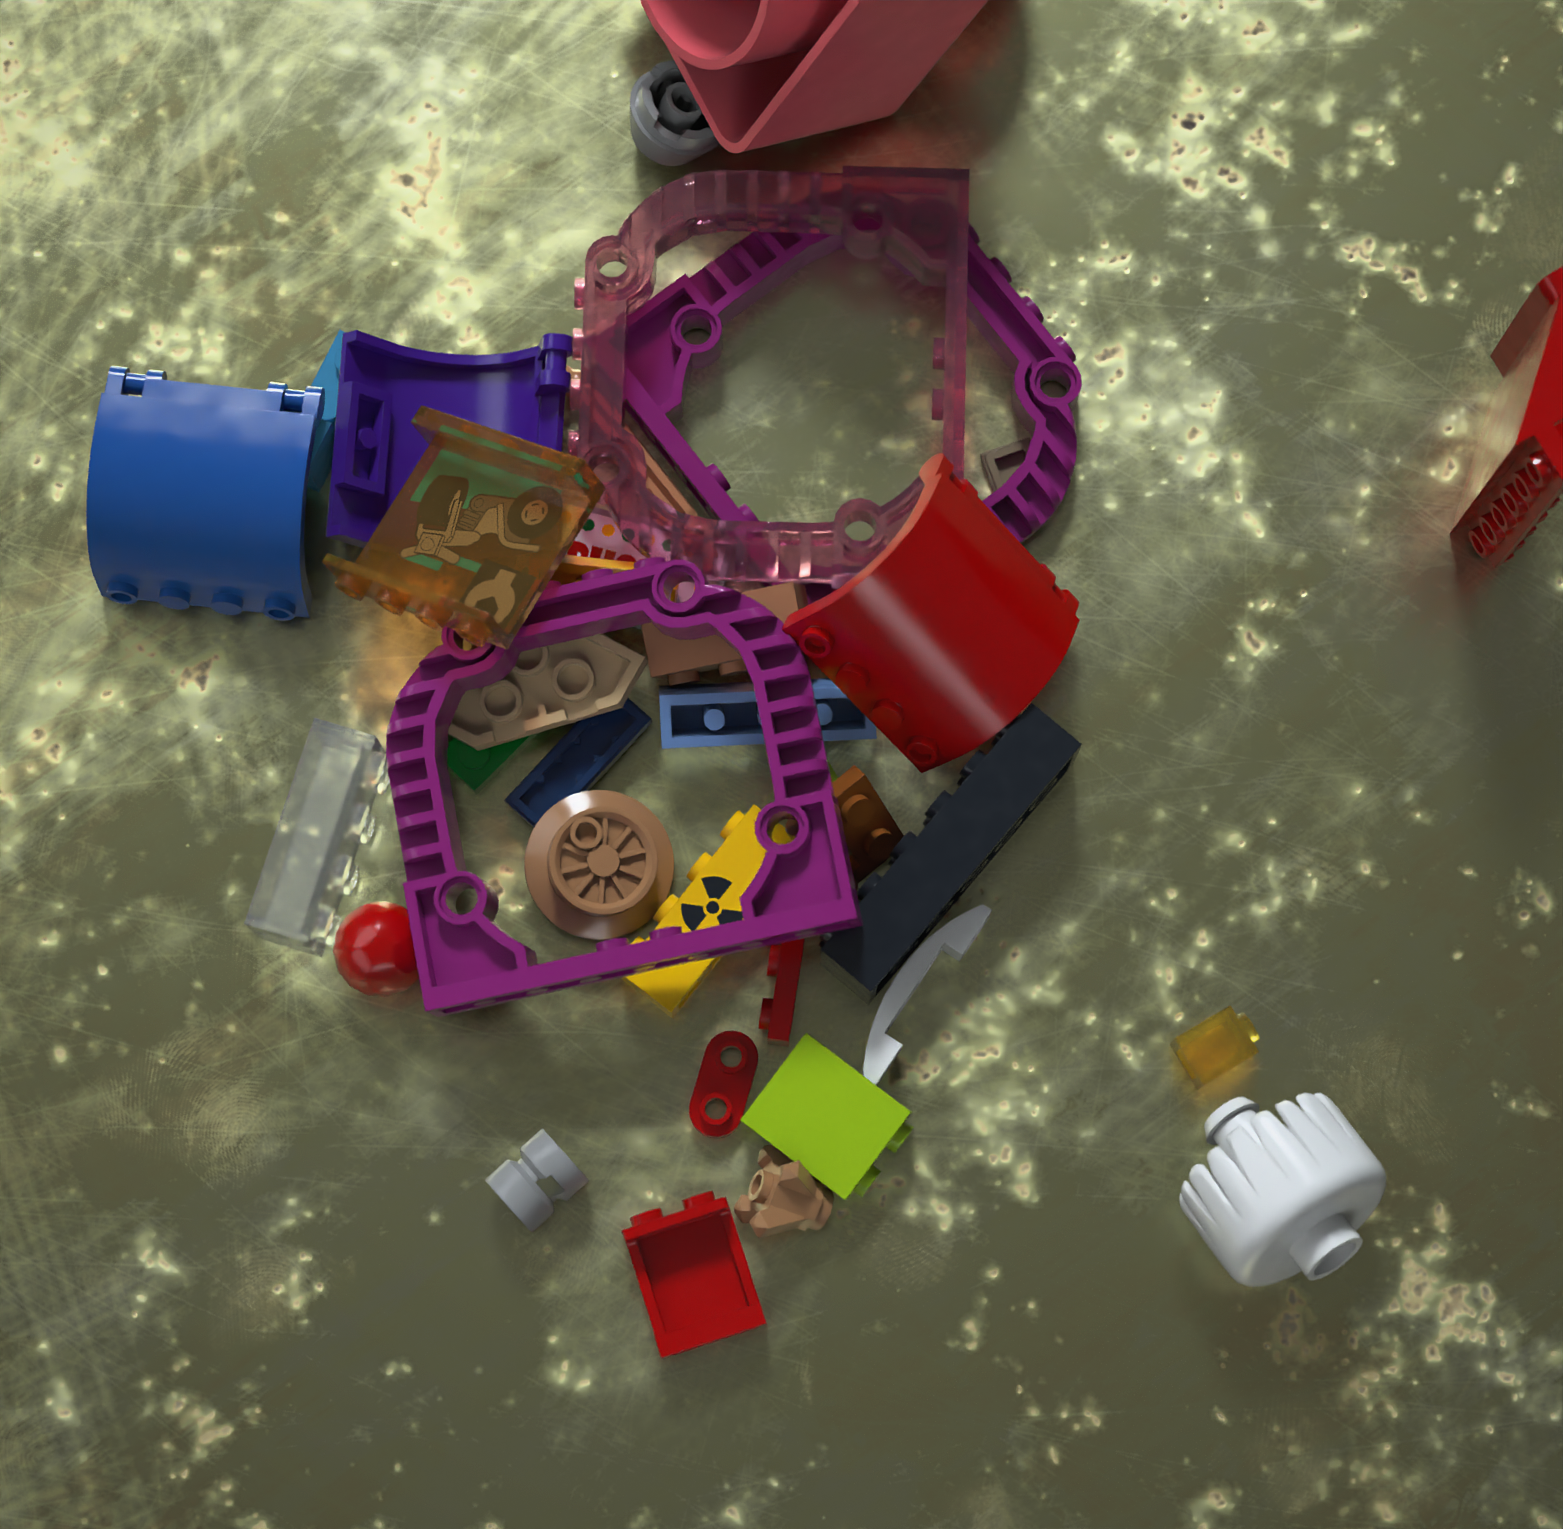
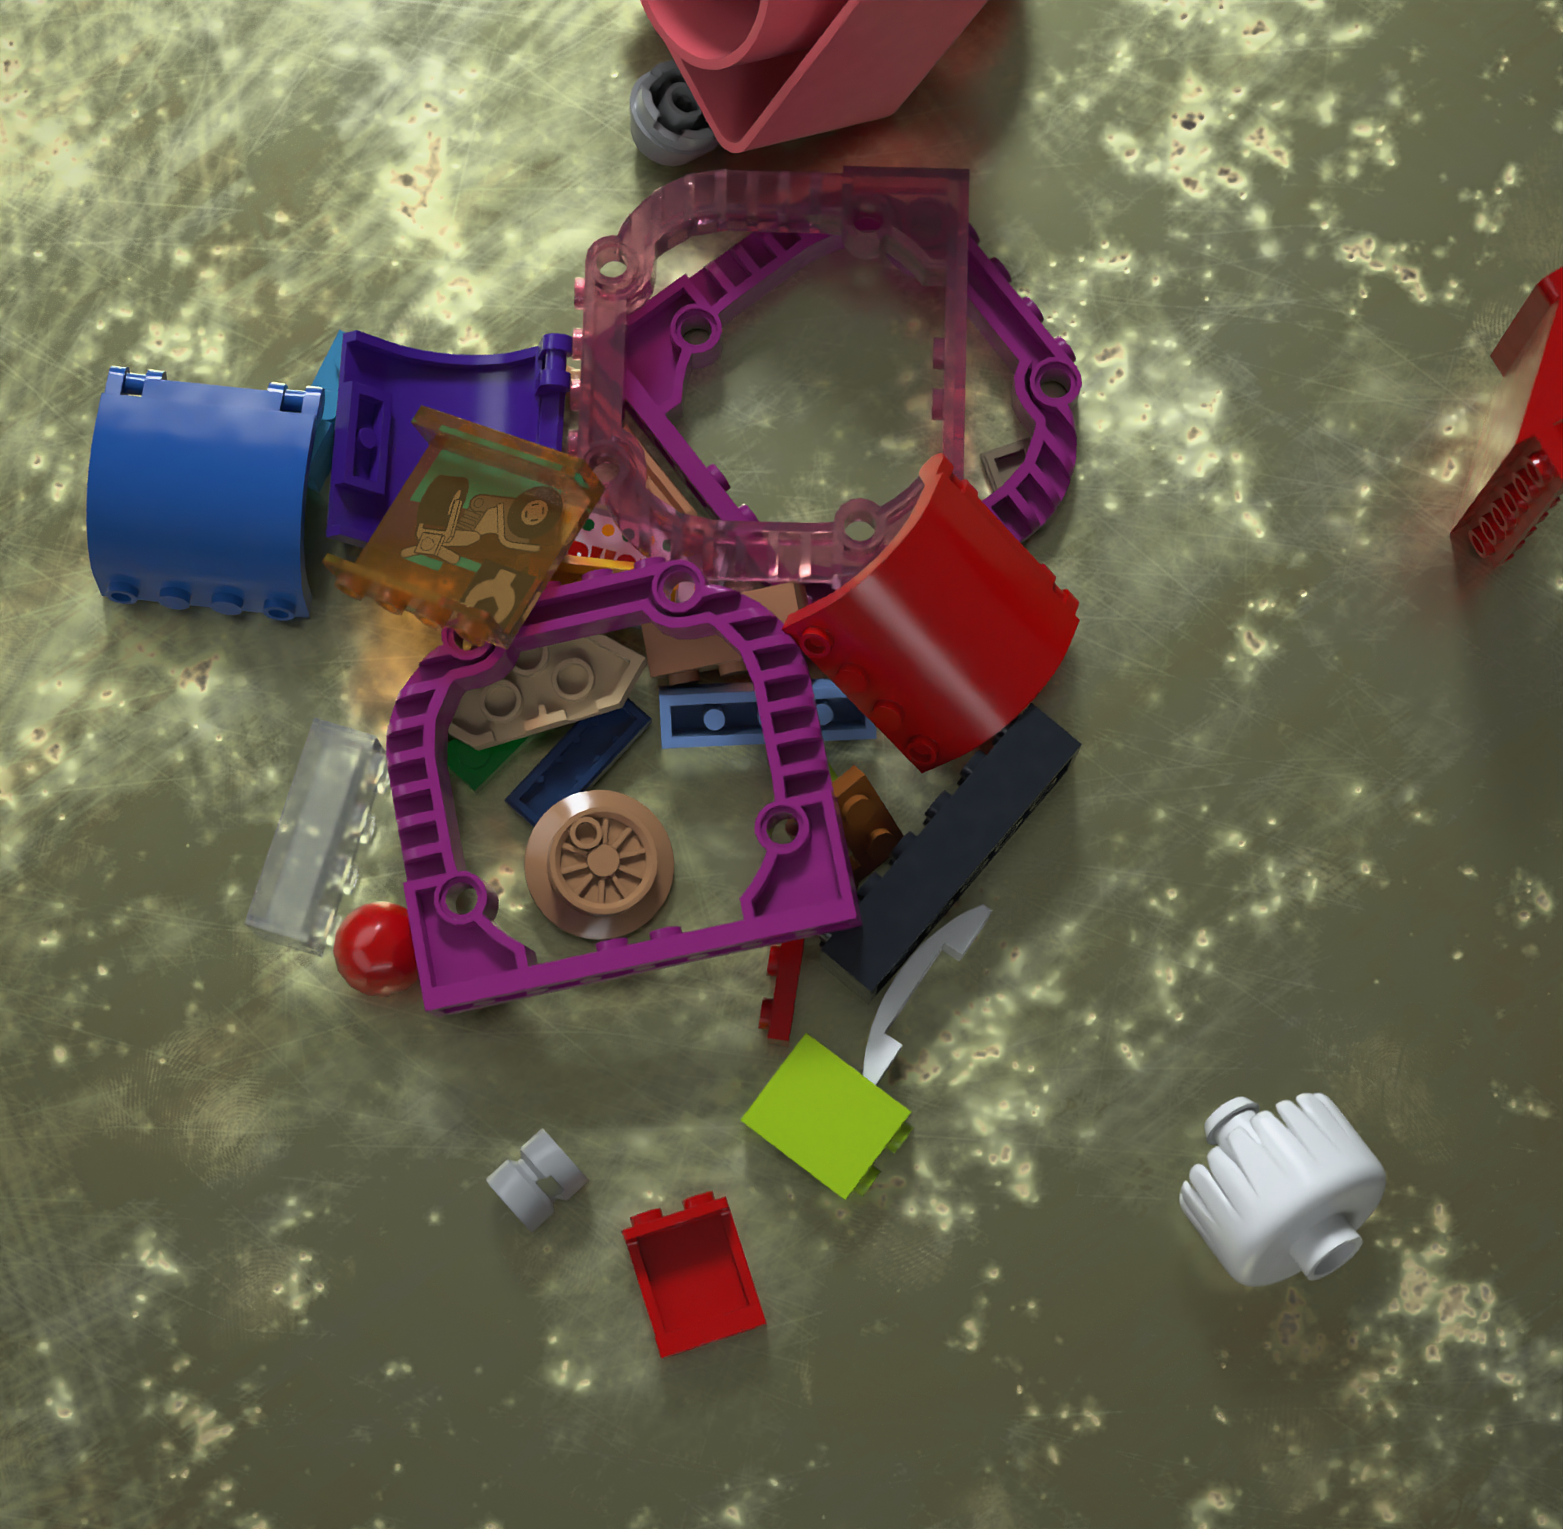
yellow brick [622,804,792,1018] -> none
red plate [689,1031,759,1138] -> none
medium nougat rock [734,1144,834,1238] -> none
clear yellow brick [1169,1005,1259,1090] -> none

